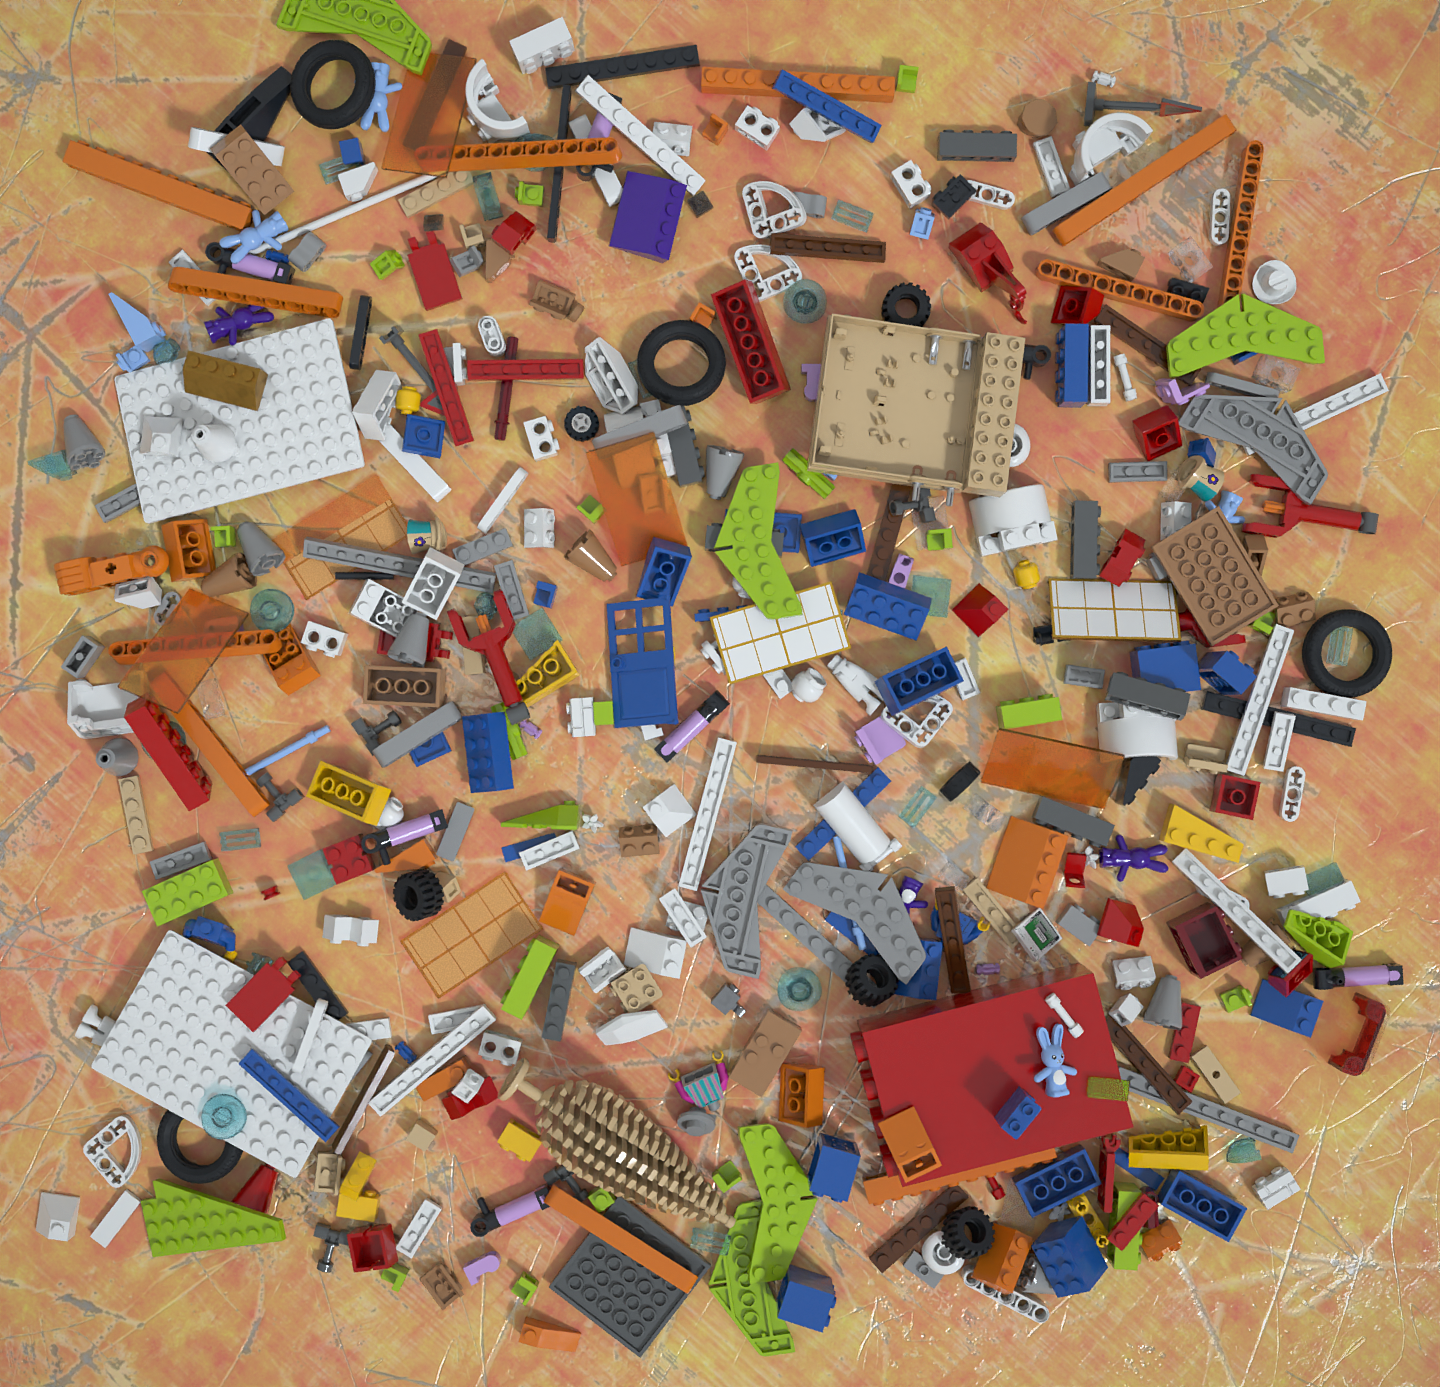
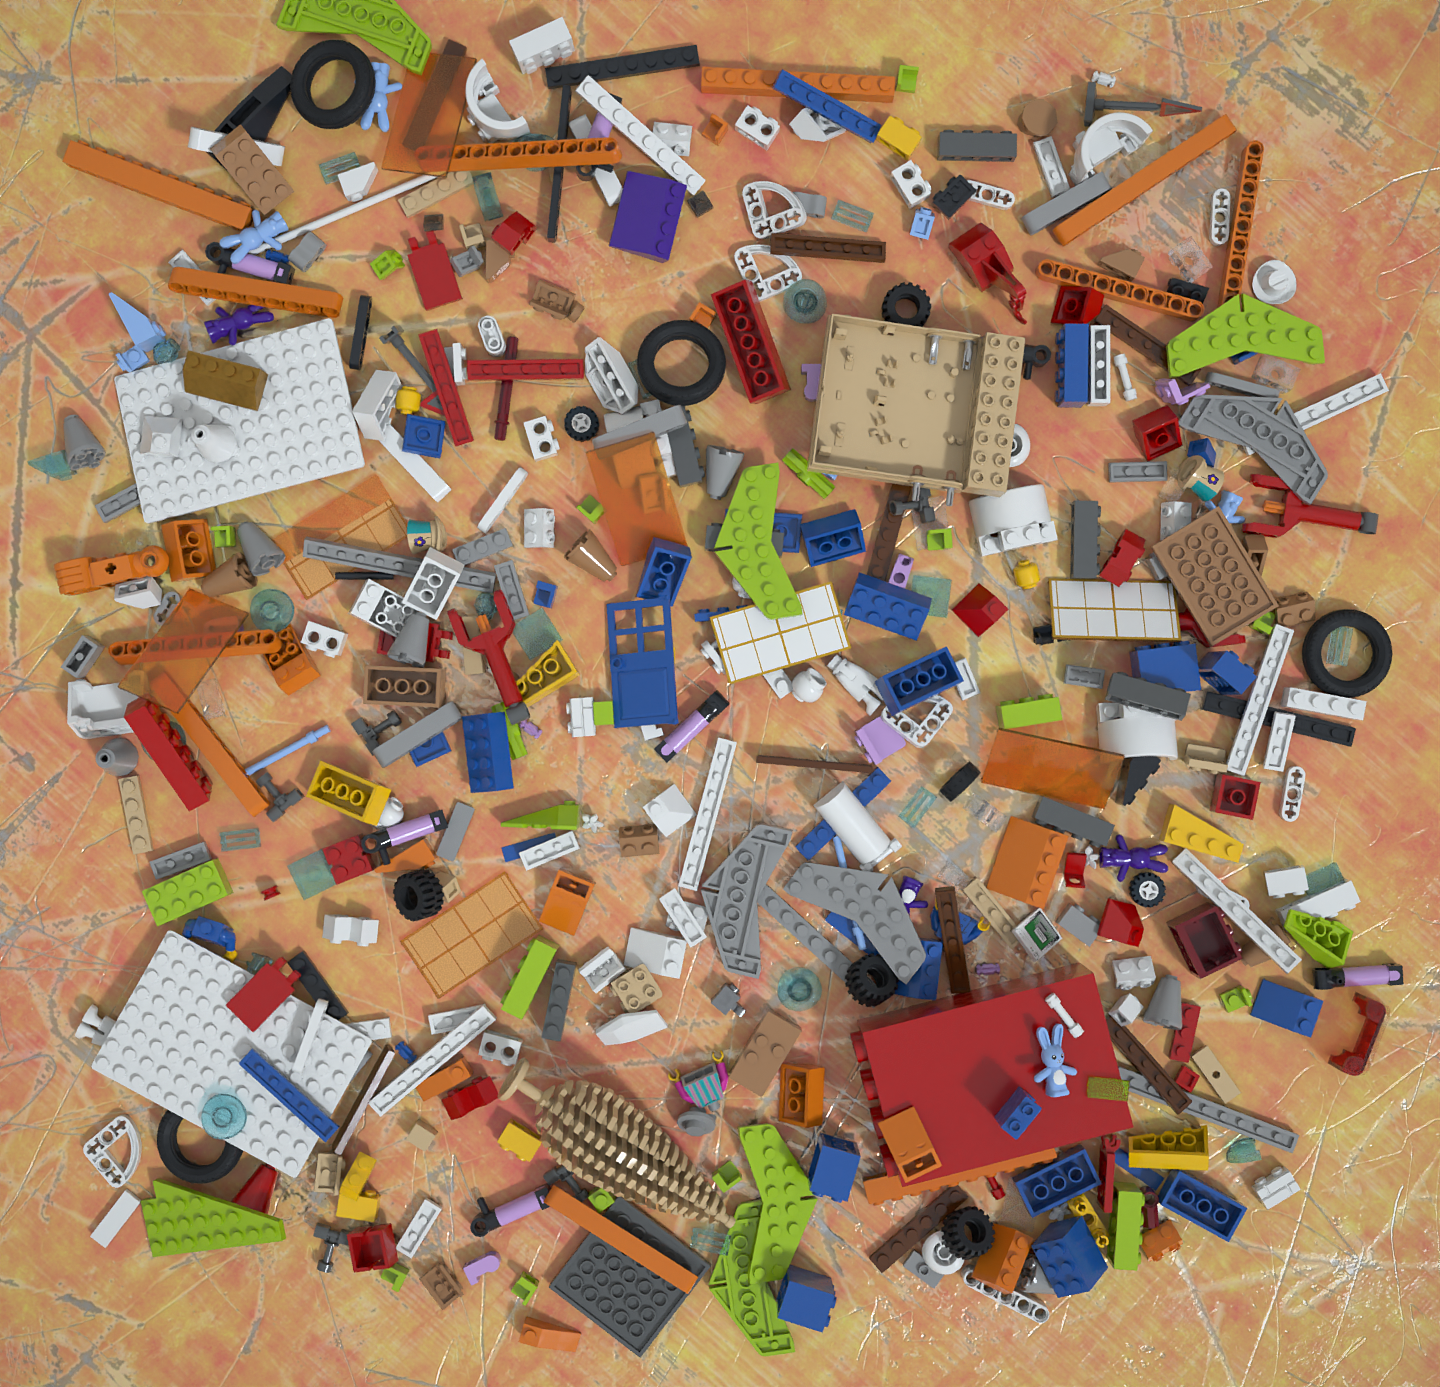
white slope [36,1192,80,1241] -> none
blue panel [339,138,366,166] -> none
white bracket [451,1069,484,1103] -> none
lime bracket [515,181,544,207] -> none
red plate [1106,1192,1159,1251] -> none
red slope [1268,949,1313,997] -> none
none -> yellow brick [876,116,922,161]
none -> black wheel [1129,872,1166,908]

